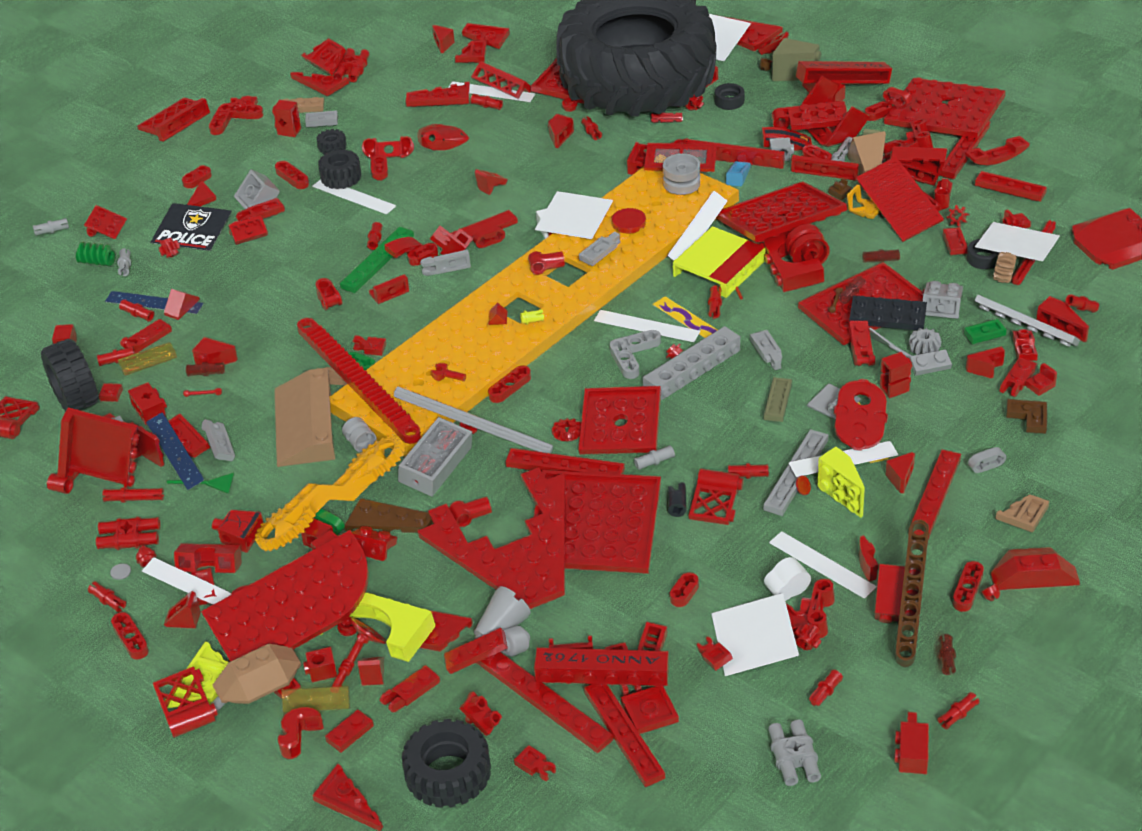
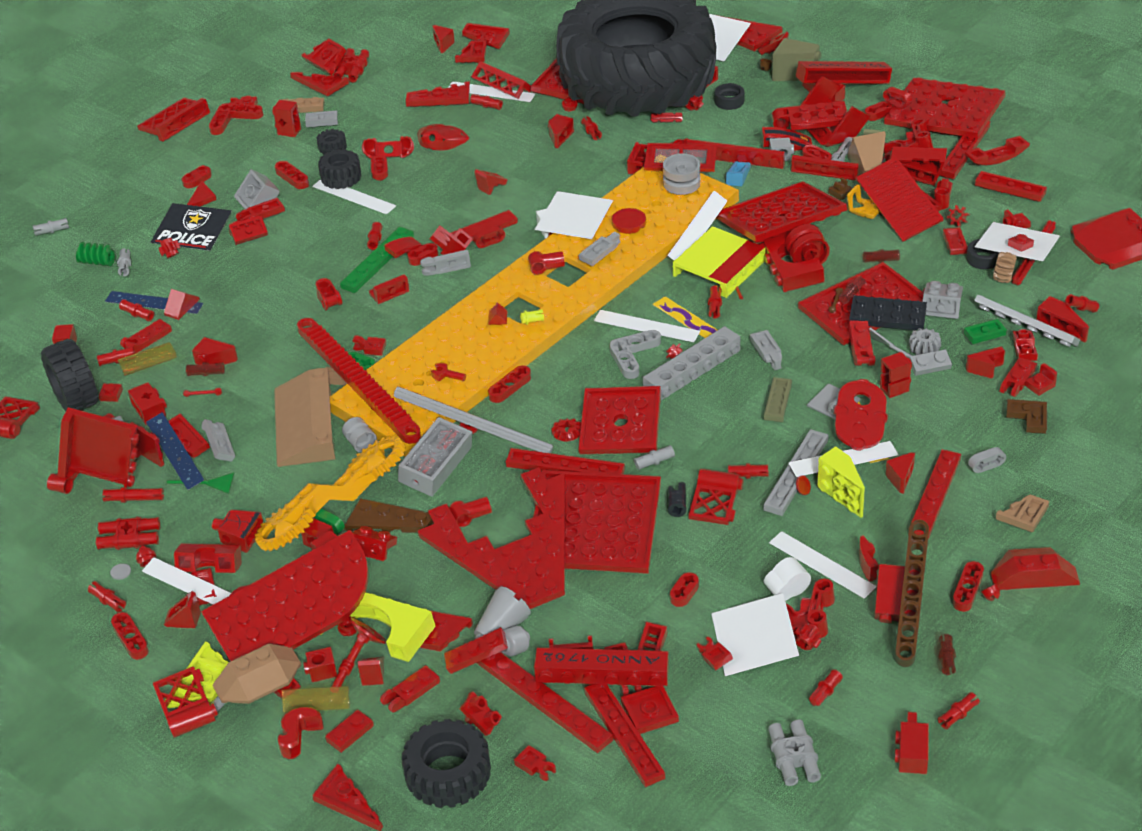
red hinge [84,205,127,239] -> none
none -> red plate [1008,234,1034,252]

